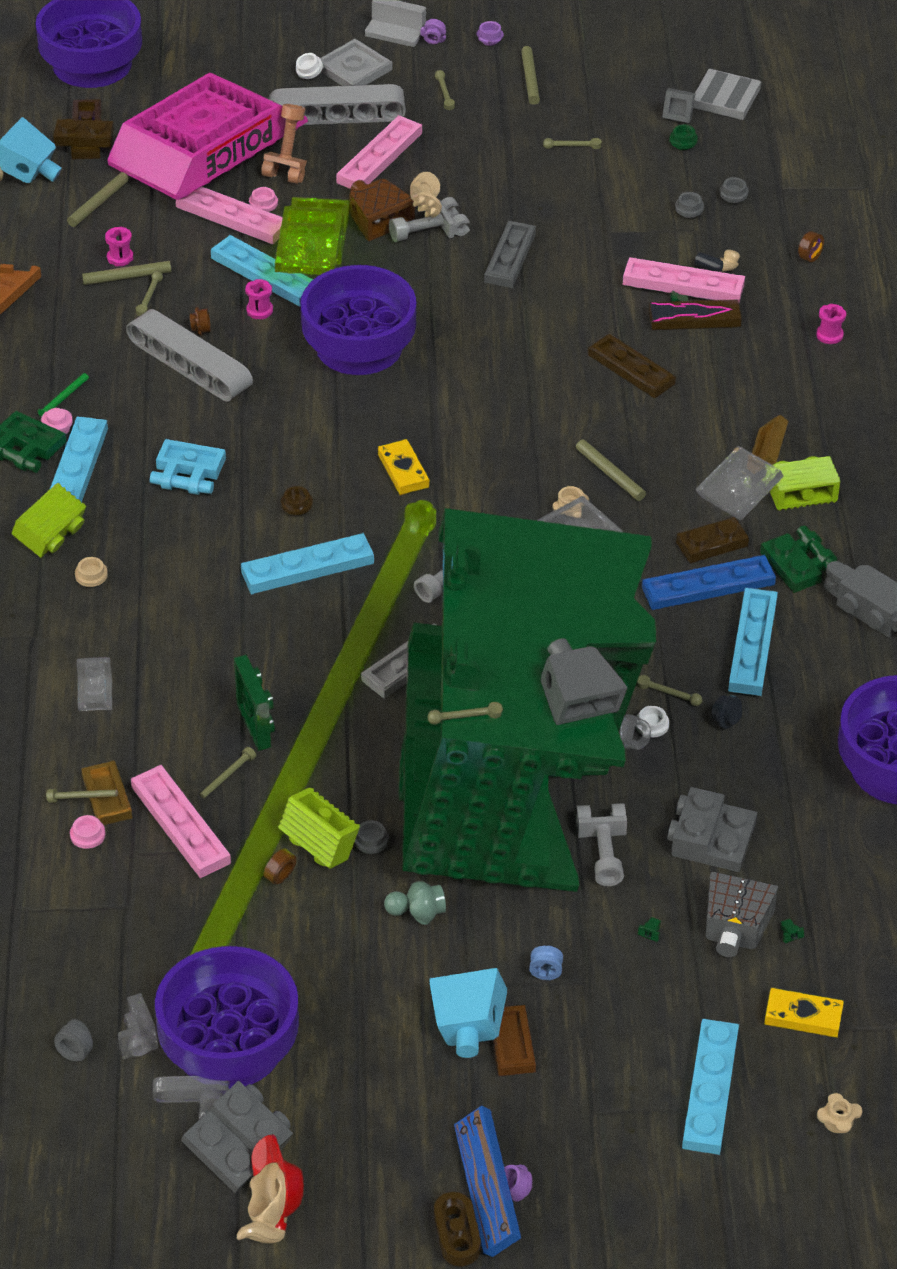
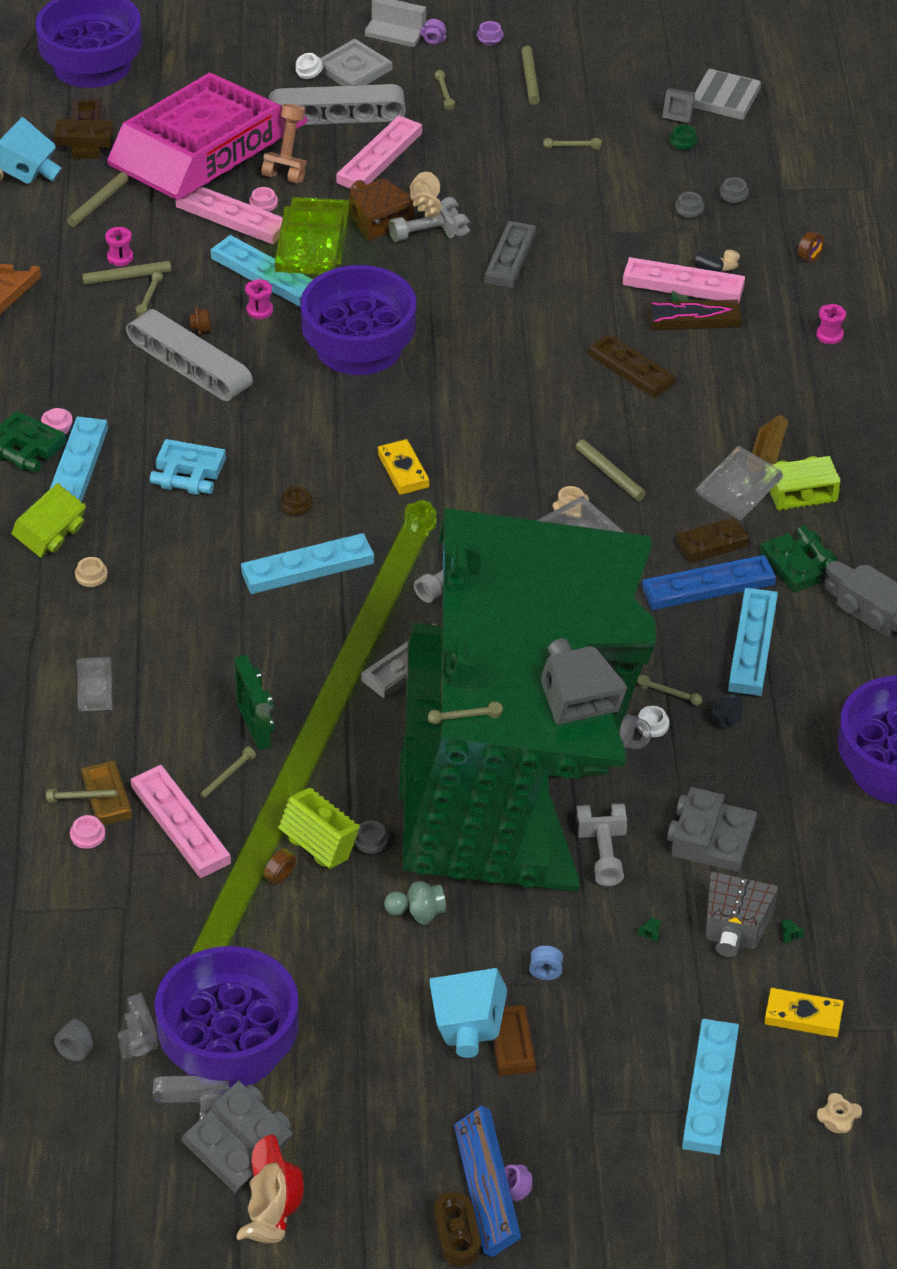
green piece [38,373,89,418] -> none

